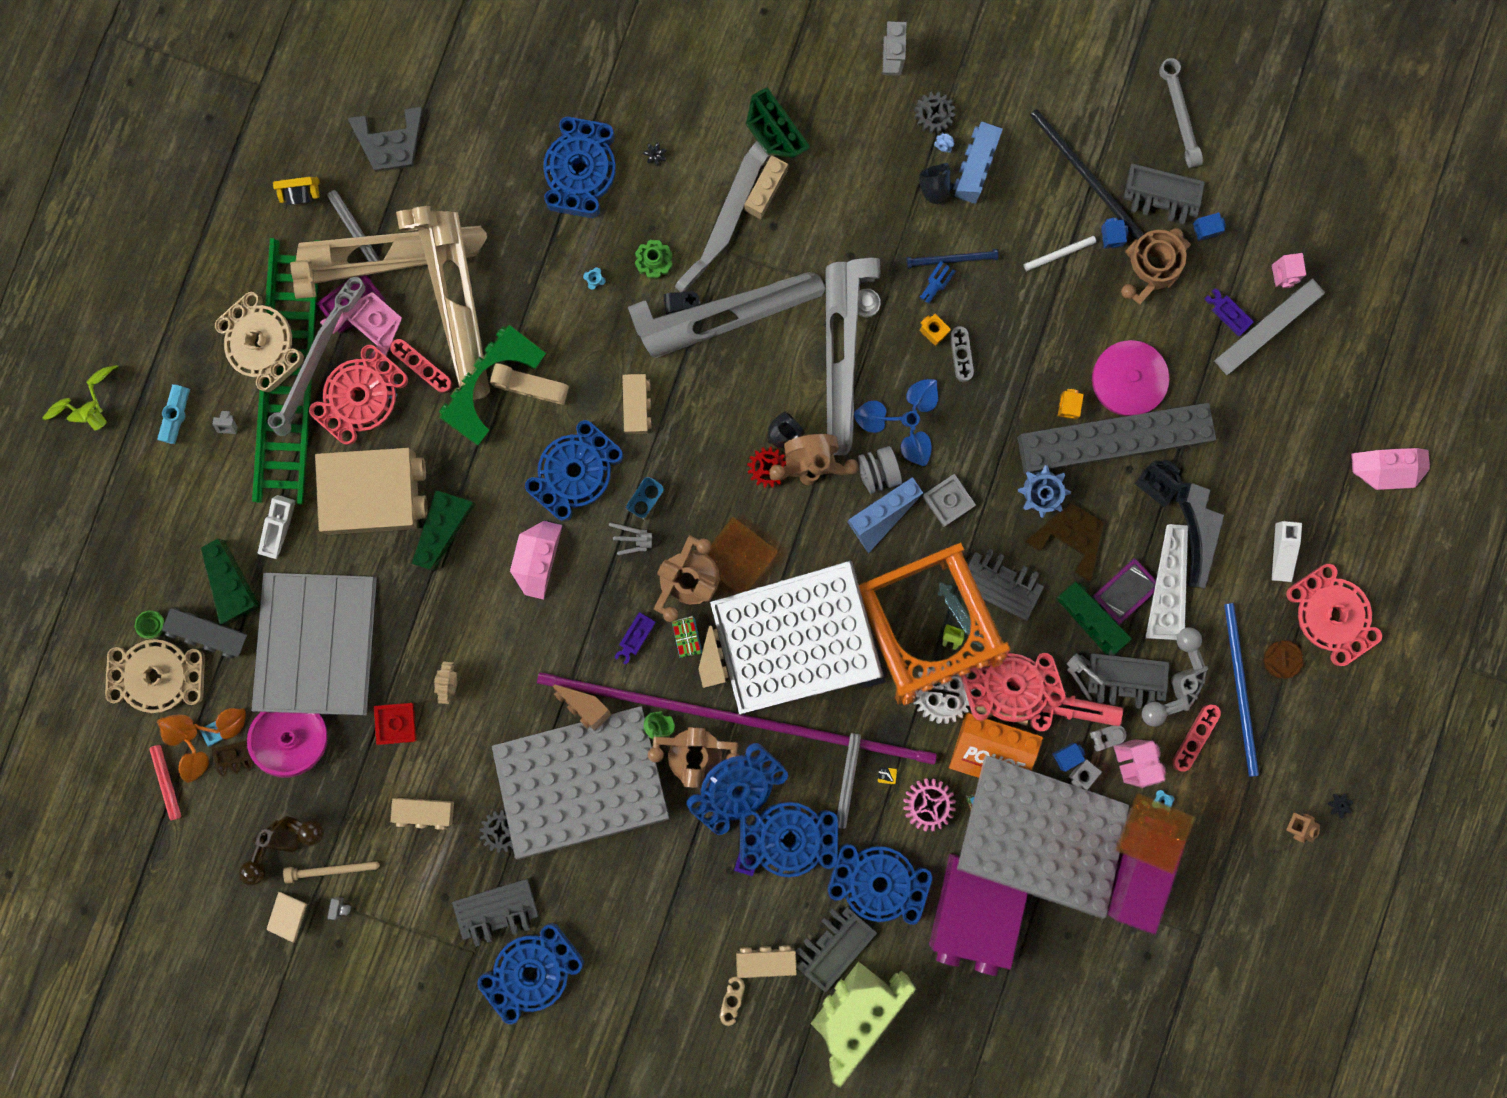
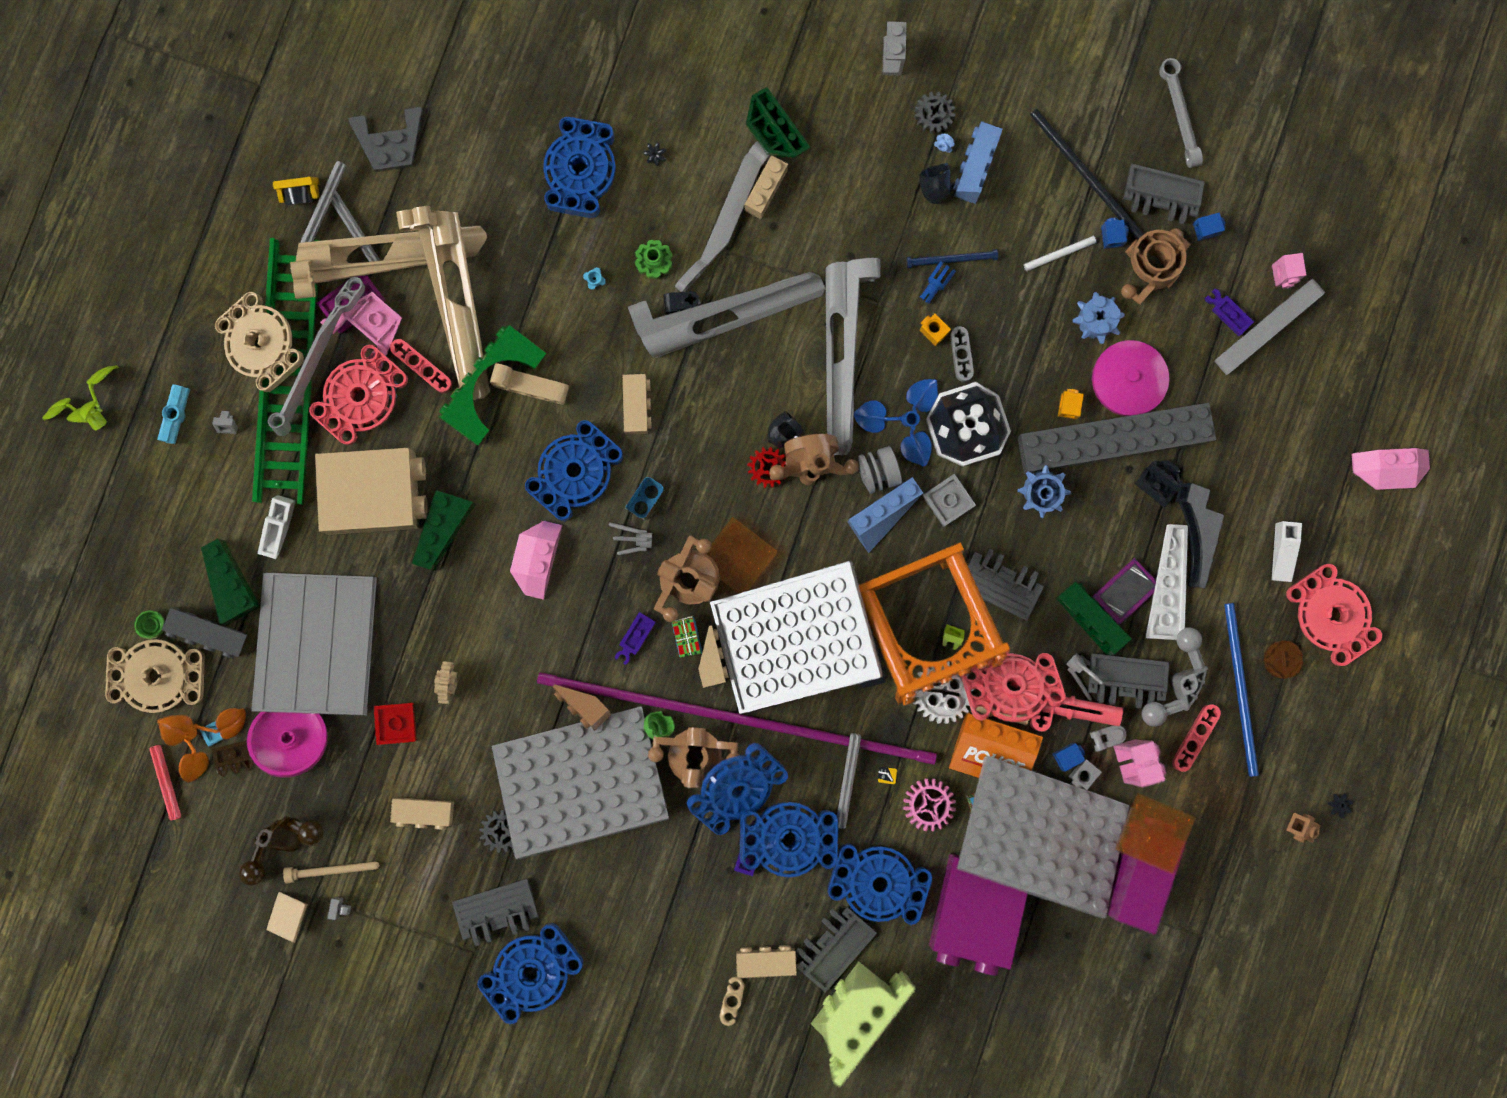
white plate [858,289,880,318] -> none
clear light blue wheel [938,582,983,648] -> none
dark brown wing [1025,503,1104,581] -> none
medium azure plate [1151,790,1174,813] -> none
none -> light grey axle [300,161,346,243]
none -> black piece [926,382,1011,466]
none -> medium blue brick [1073,292,1125,344]

